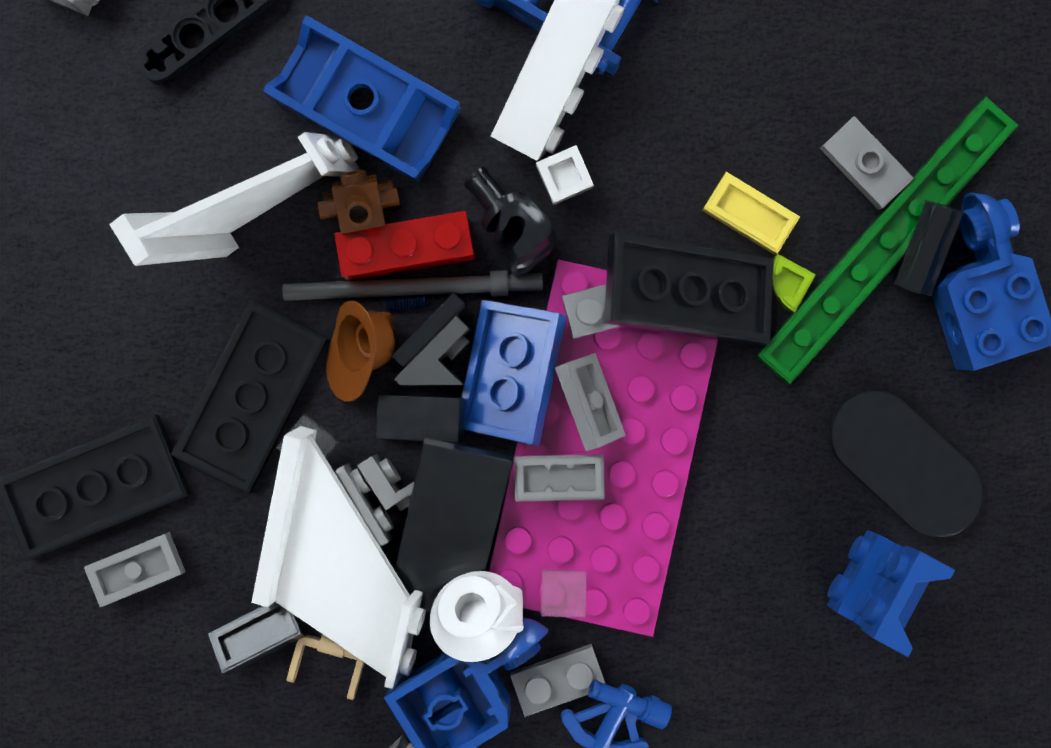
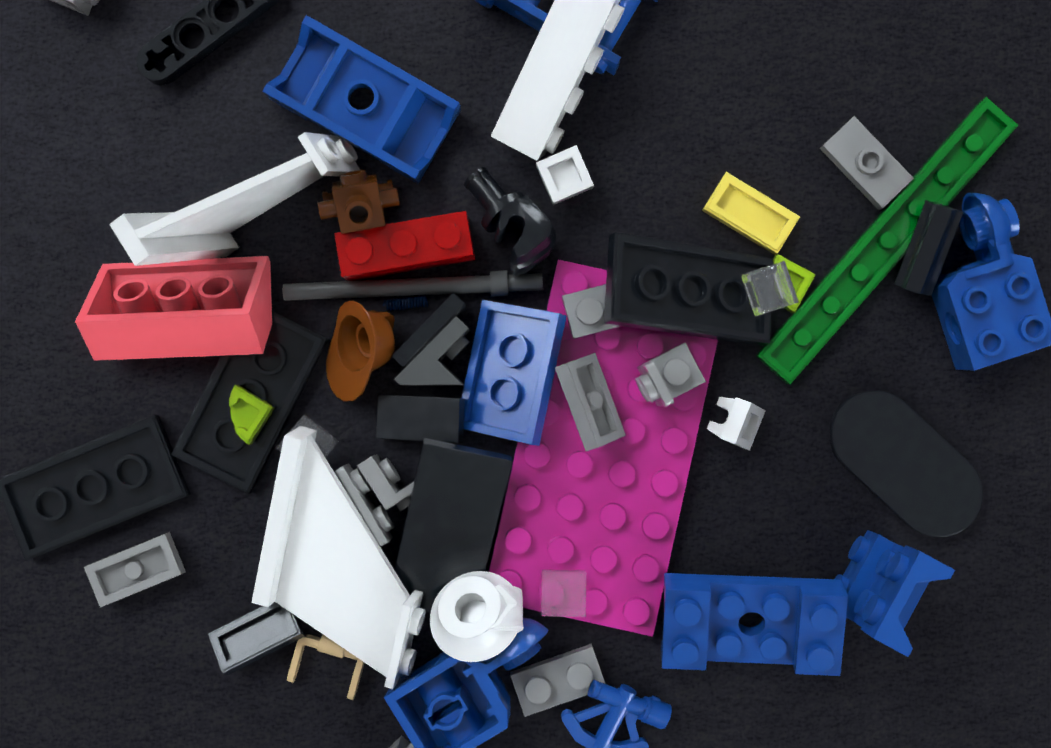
light grey plate [514,454,604,501] -> none
none -> coral slope [75,256,272,361]
none -> lime tile [229,385,275,445]
none -> light grey bracket [635,342,706,407]
none -> blue piece [661,573,848,676]
none -> white tile [707,397,765,451]
none -> clear tile [741,261,799,317]

